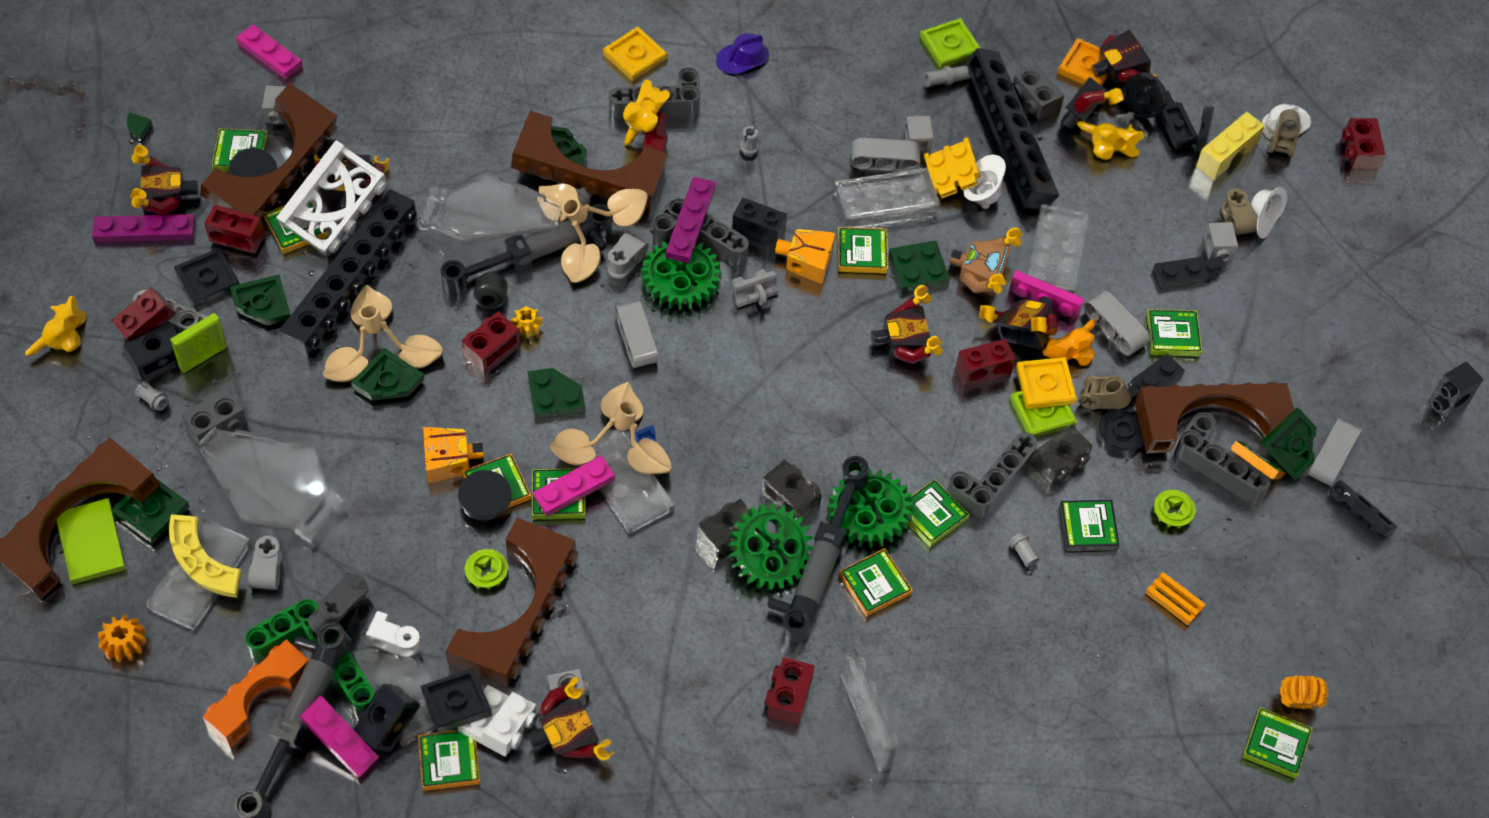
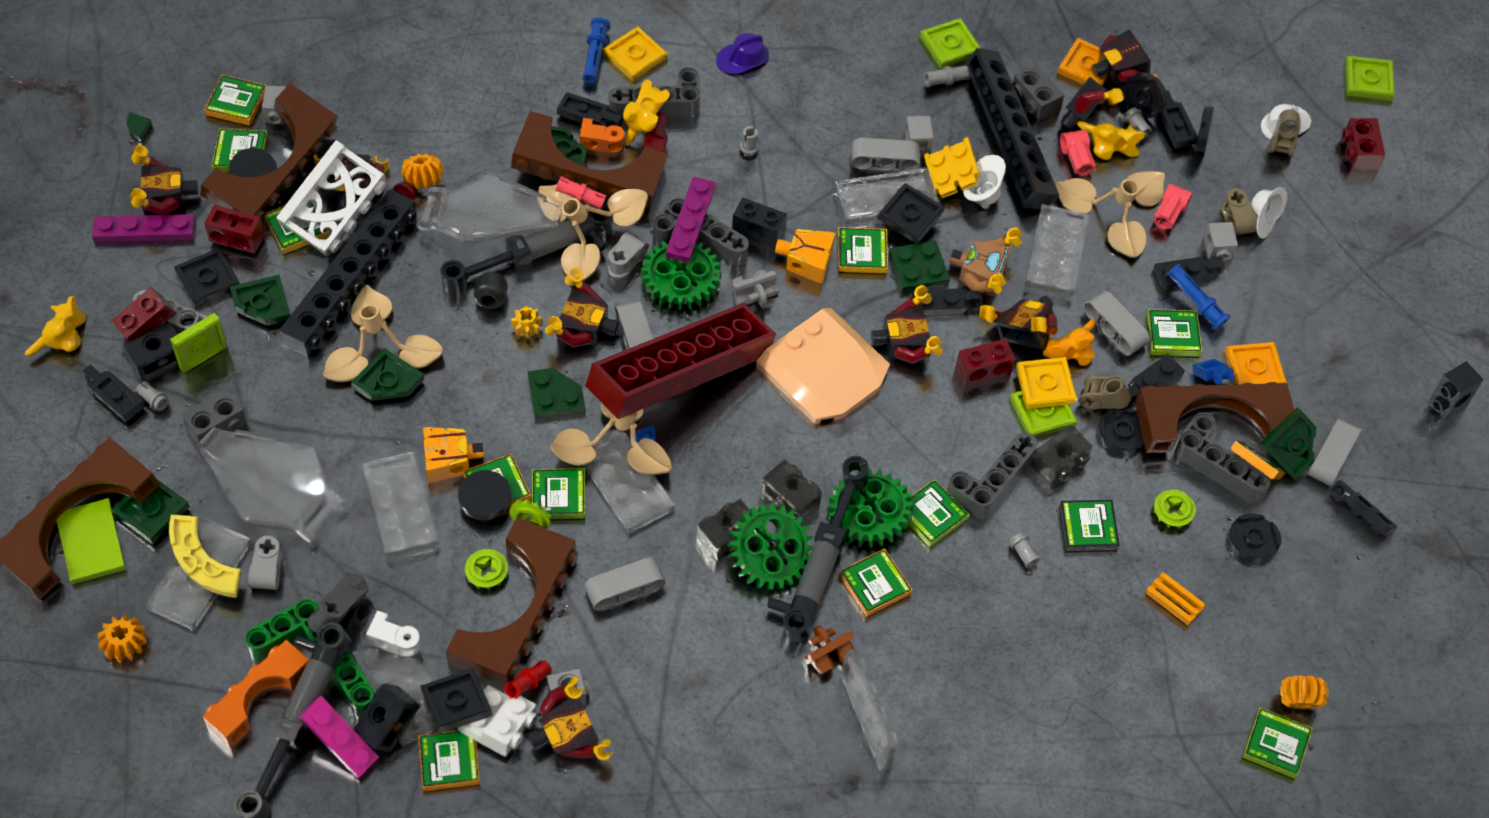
dark pink plate [236,24,302,80] -> none
dark red brick [461,311,521,373] -> none
dark pink plate [533,455,615,517] -> none
dark red brick [764,657,815,725] -> none
dark pink plate [1009,270,1084,320] -> none
light yellow arch [1196,112,1265,180] -> none
none -> black hinge [82,364,145,422]
none -> tile [204,75,266,126]
none -> clear plate [362,451,439,558]
none -> dark red plate [392,181,416,200]
none -> light orange gear [401,153,443,189]
none -> red pin [505,660,552,699]
none -> lime gear [509,499,551,529]
none -> torso [545,268,619,348]
none -> coral pin [555,176,607,210]
none -> black hinge [556,92,623,127]
none -> orange leg [580,118,625,154]
none -> blue pin [582,17,611,84]
none -> light grey beam [584,557,666,611]
none -> dark red brick [585,303,776,420]
none -> light nougat wedge [756,308,890,424]
none -> dark orange hips [803,625,856,675]
none -> black tile [877,183,945,244]
none -> black hinge [912,288,983,316]
none -> tan plant [1056,171,1165,258]
none -> coral piece [1060,130,1096,176]
none -> light grey pin [1124,108,1152,137]
none -> coral piece [1153,183,1193,230]
none -> blue pin [1167,264,1231,331]
none -> blue plate [1193,359,1234,384]
none -> light orange tile [1224,342,1287,385]
none -> black tile [1228,513,1281,564]
none -> lime tile [1345,56,1395,101]

